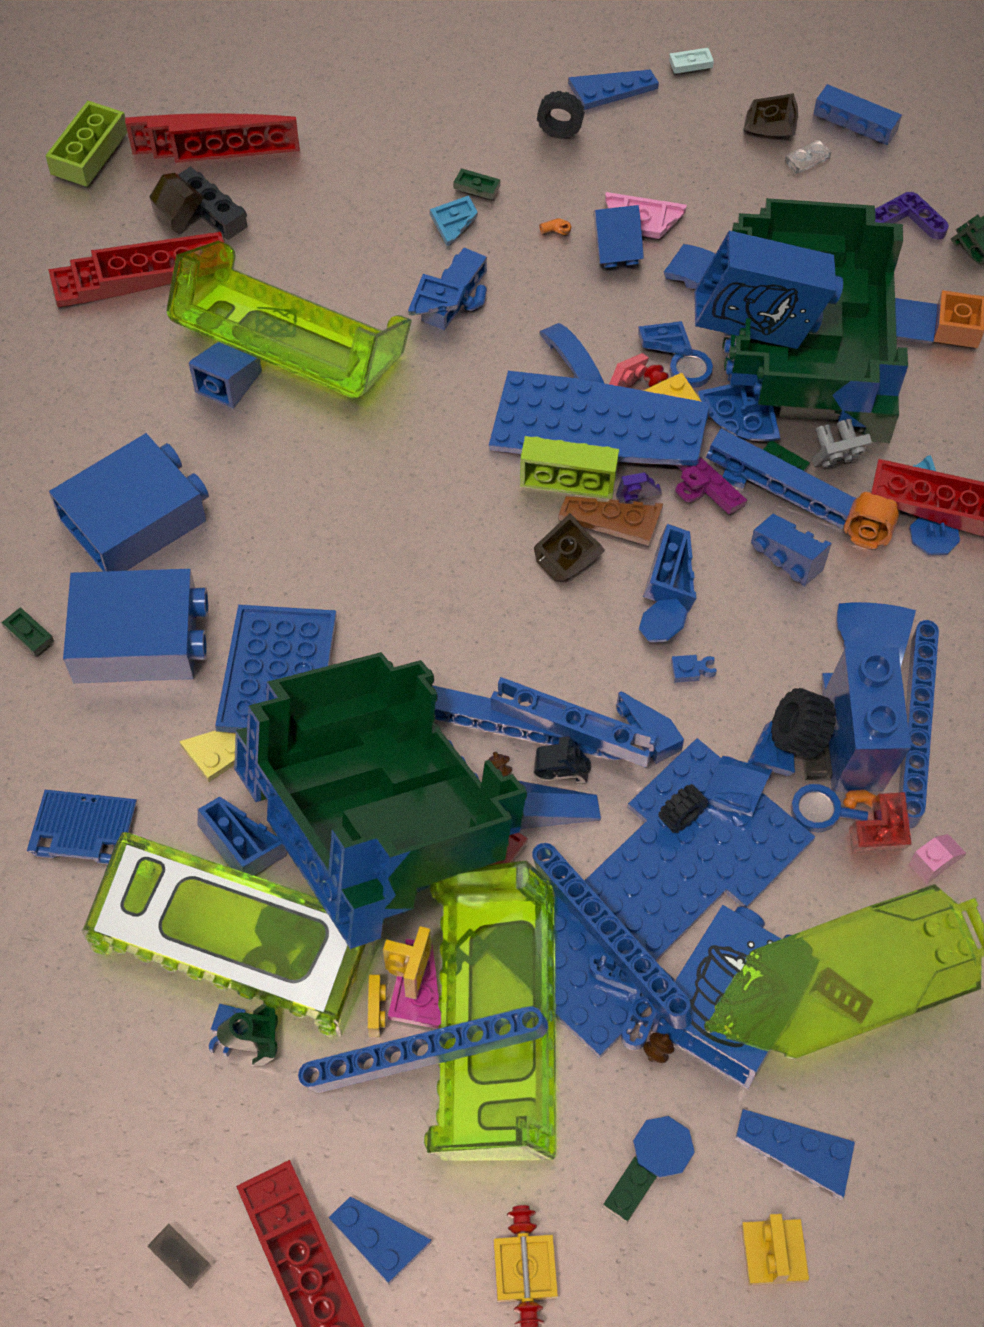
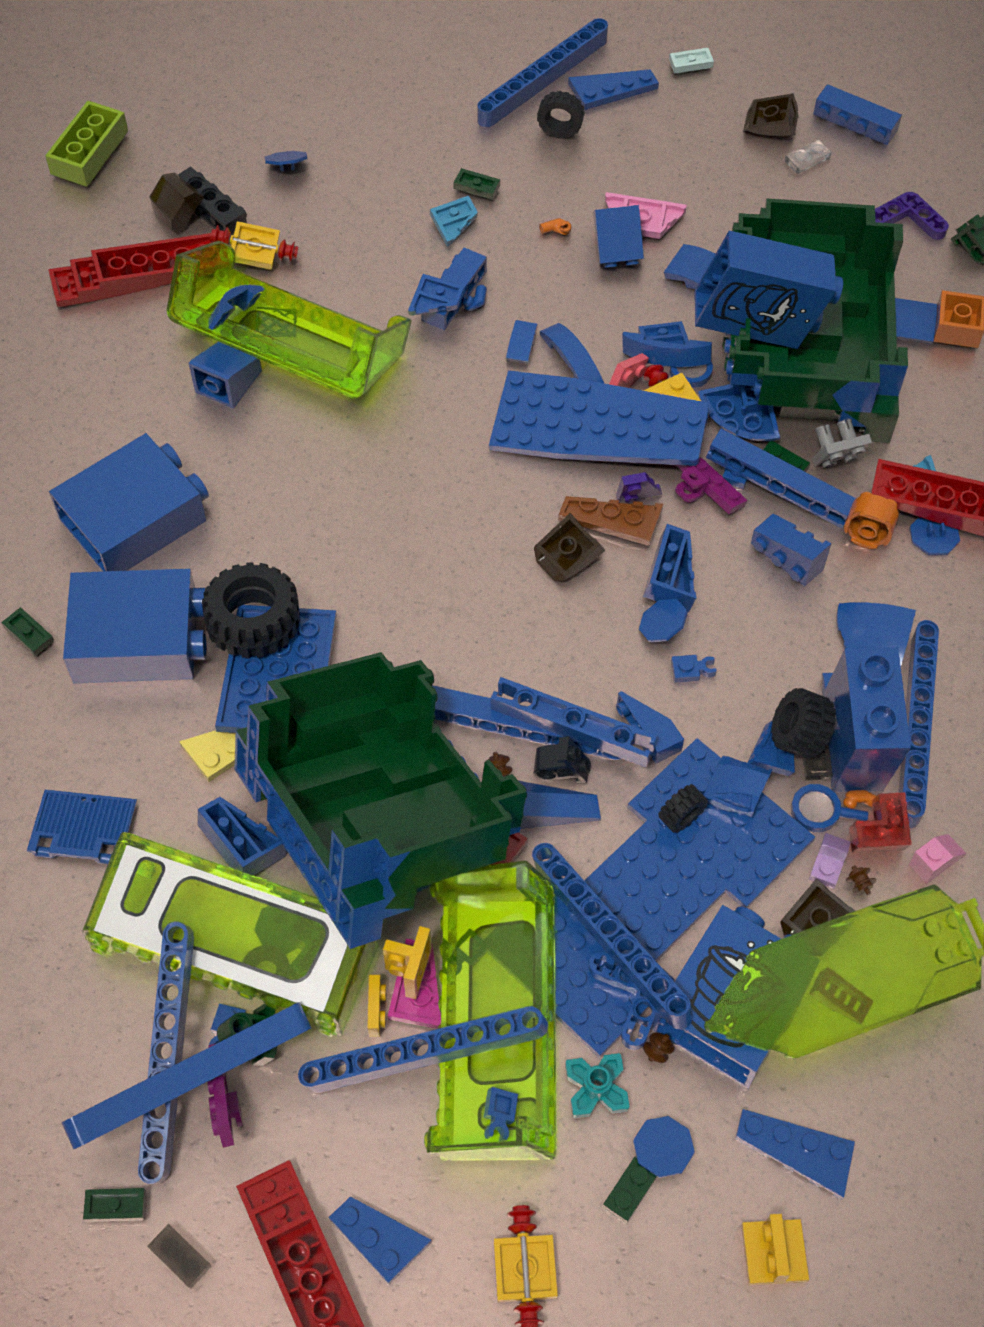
red slope [125,113,300,163] -> none
lime brick [520,436,619,500] -> none
none -> blue beam [61,1002,312,1150]
none -> dark green plate [83,1188,146,1222]
none -> blue beam [138,921,194,1184]
none -> black tyre [202,562,300,658]
none -> magenta plate [207,1043,243,1148]
none -> blue slope [209,285,264,330]
none -> yellow plate [210,221,299,270]
none -> blue piece [265,151,307,171]
none -> blue beam [477,18,608,128]
none -> blue plate [484,1087,518,1143]
none -> blue slope [506,320,538,364]
none -> teal plant [565,1053,630,1118]
none -> blue slope [622,332,712,367]
none -> dark brown slope [780,879,860,958]
none -> lavender slope [809,833,851,889]
none -> reddish brown wheel [846,865,876,895]

